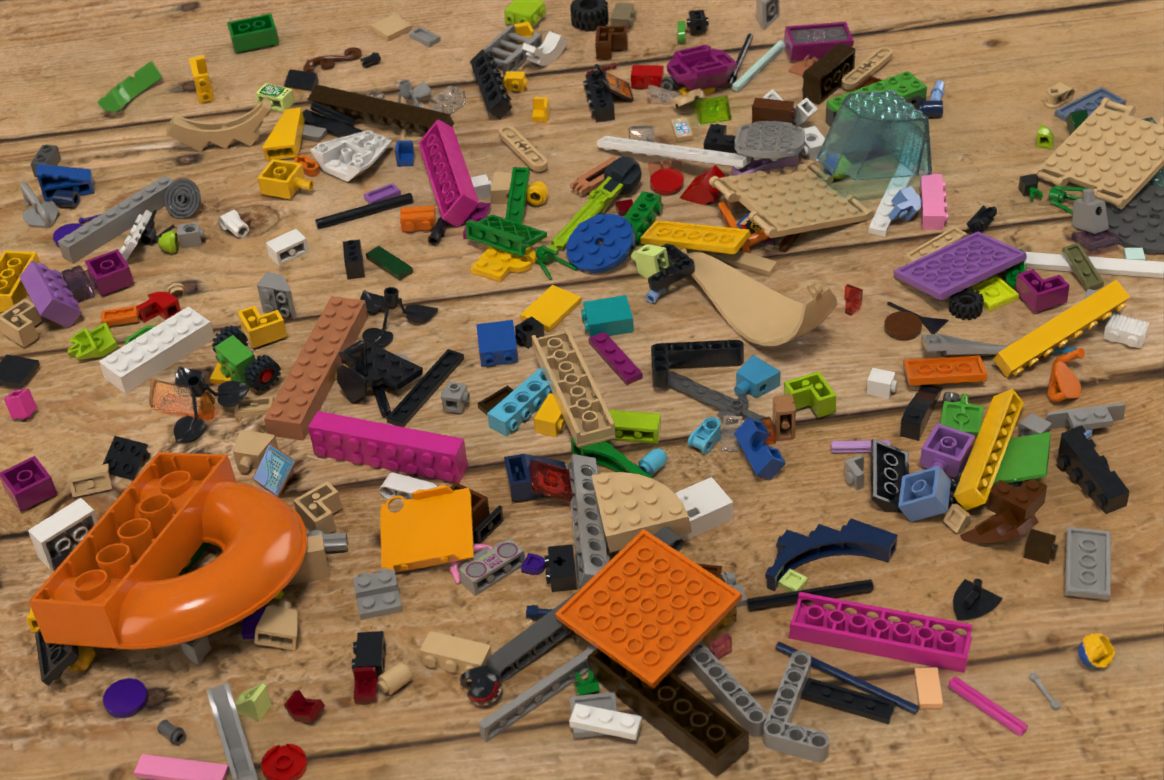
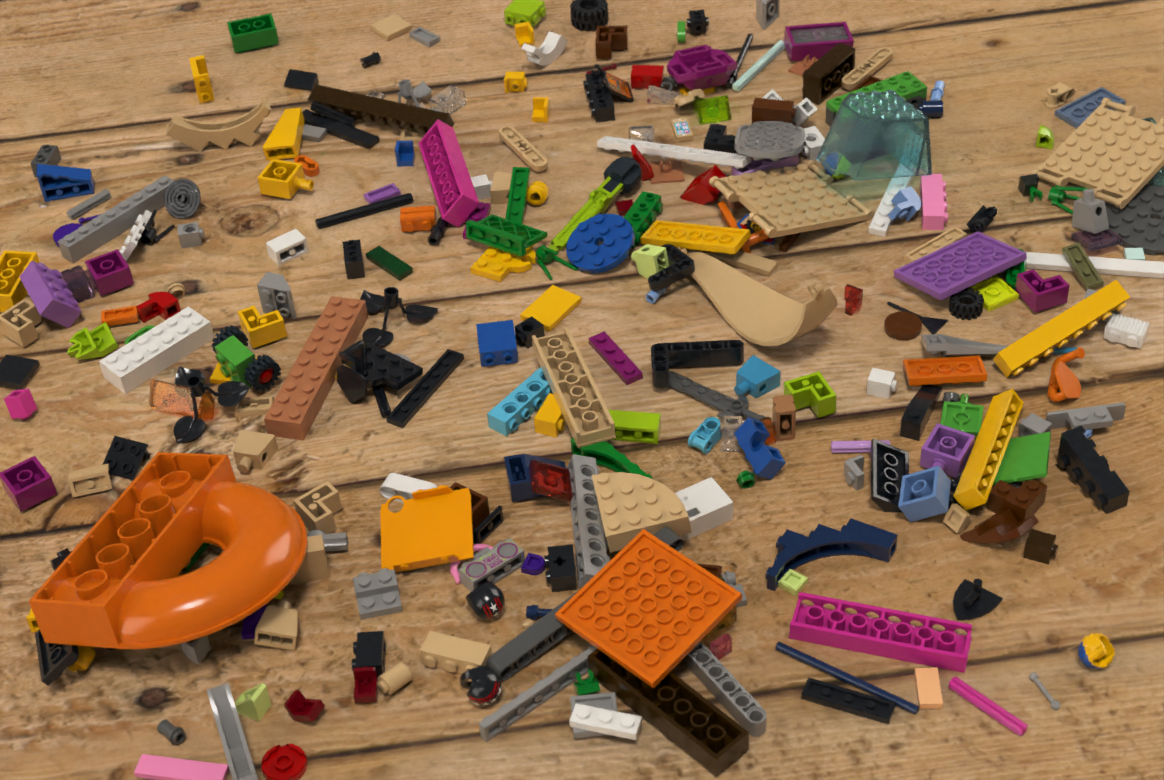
light grey piece [20,181,59,228] -> none
white brick [28,498,98,571] -> none
dark blue brick [52,189,80,208] -> none
bright green brick [97,60,163,111] -> none
dark purple tile [103,678,148,718] -> none
lime cone [158,230,179,254] -> none
white piece [218,210,250,238] -> none
piece [252,444,297,497] -> none
yellowish green brick [256,83,295,112] -> none
reddish brown plant [303,47,362,73] -> none
dark pink brick [308,411,468,484] -> none
white wedge [311,130,392,182] -> none
light grey brick [441,382,470,413] -> none
black brick [470,49,513,120] -> none
light grey fence [477,25,543,76] -> none
dark brown tile [477,385,513,416] -> none
nougat hinge [570,156,618,195] -> none
teal brick [581,295,634,337] -> none
dark tan brick [610,3,637,33] -> none
medium azure brick [638,448,668,476] -> none
red tile [650,168,684,196] -> none
black axle [747,579,874,610] -> none
light grey beam [763,651,829,762] -> none
light grey piece [1065,527,1111,600] -> none
dark green brick [1066,110,1088,135] -> none
none -> light grey axle [67,189,111,220]
none -> black helmet [466,581,505,620]
none -> red slope [631,145,654,181]
none -> green plate [736,470,756,489]

